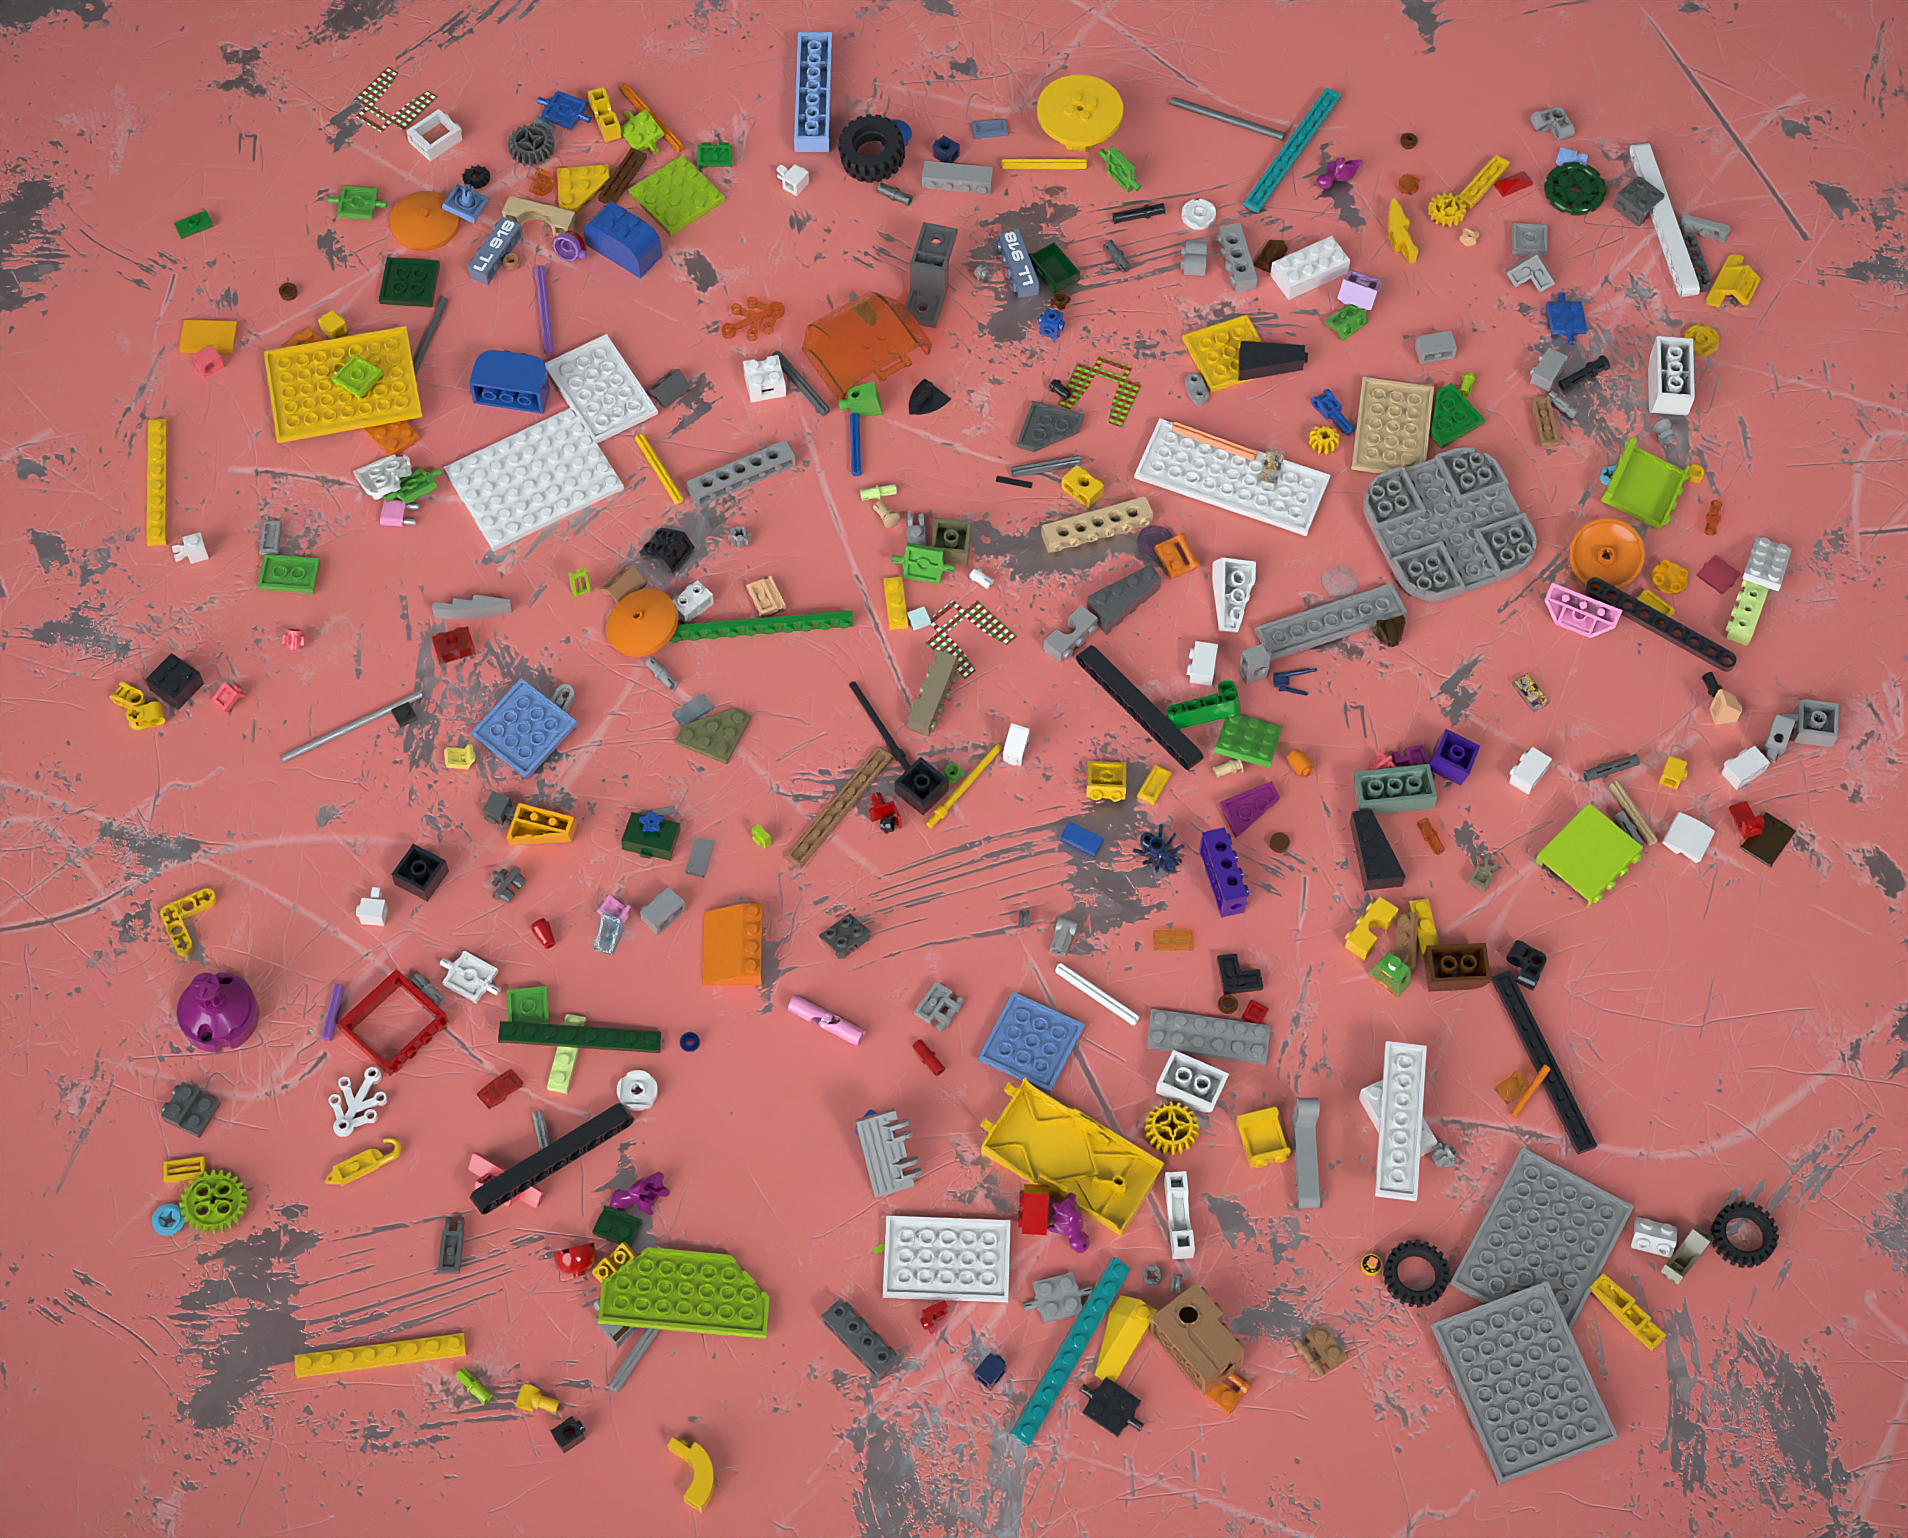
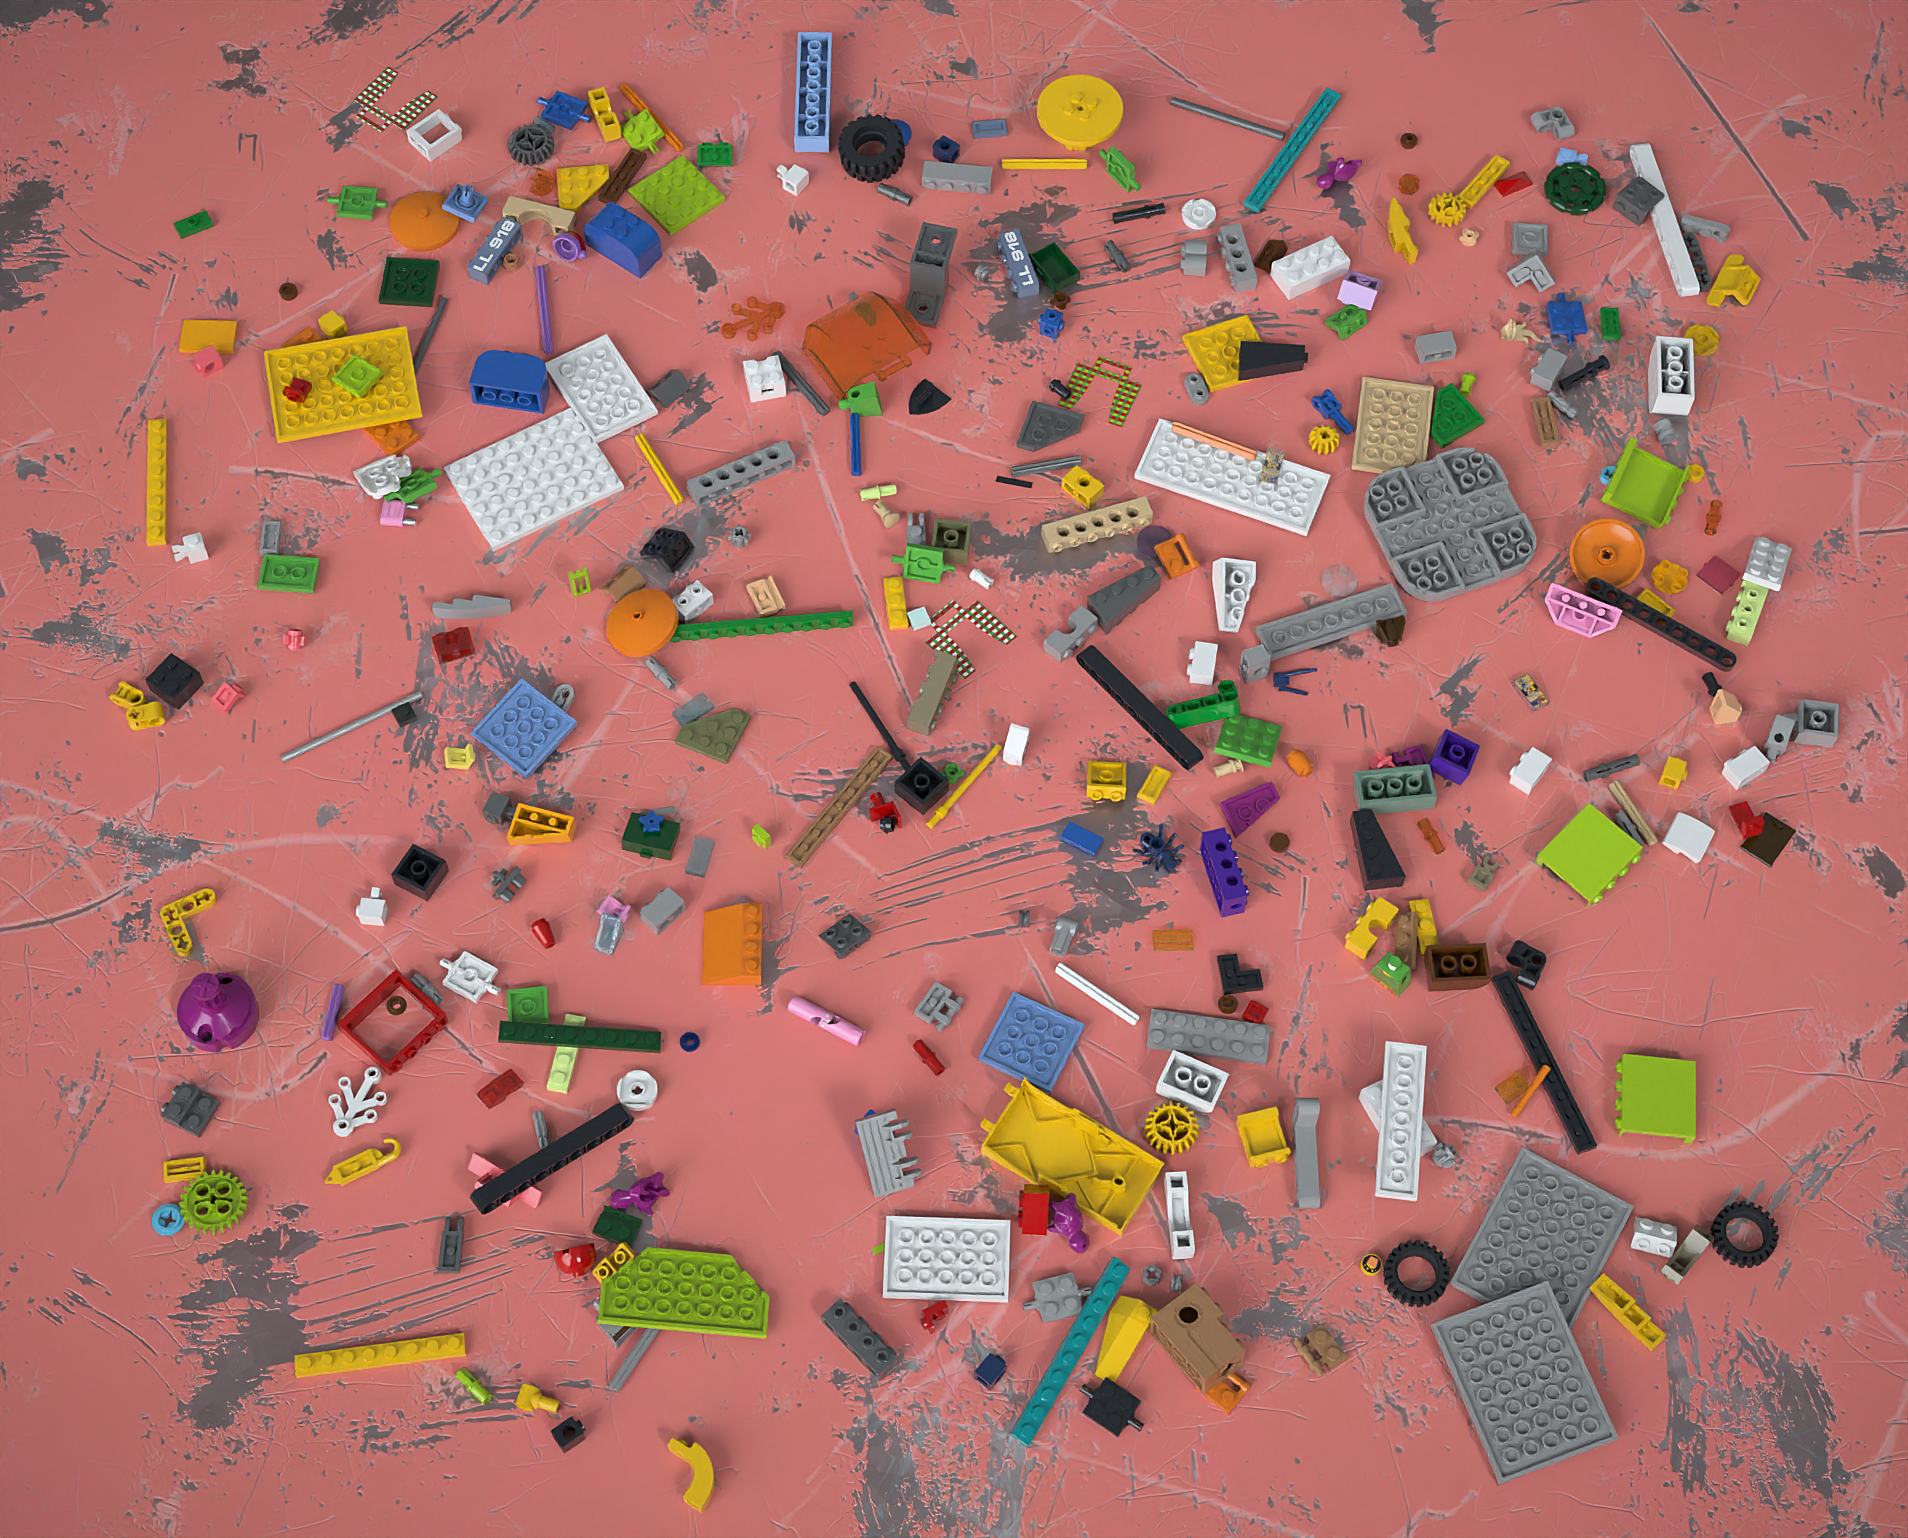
black gear [462,164,490,189] -> none
none -> red bracket [284,378,312,403]
none -> reddish brown plate [386,996,407,1016]
none -> tan piece [1500,318,1541,344]
none -> green plate [1599,307,1621,340]
none -> lime panel [1615,1054,1696,1144]

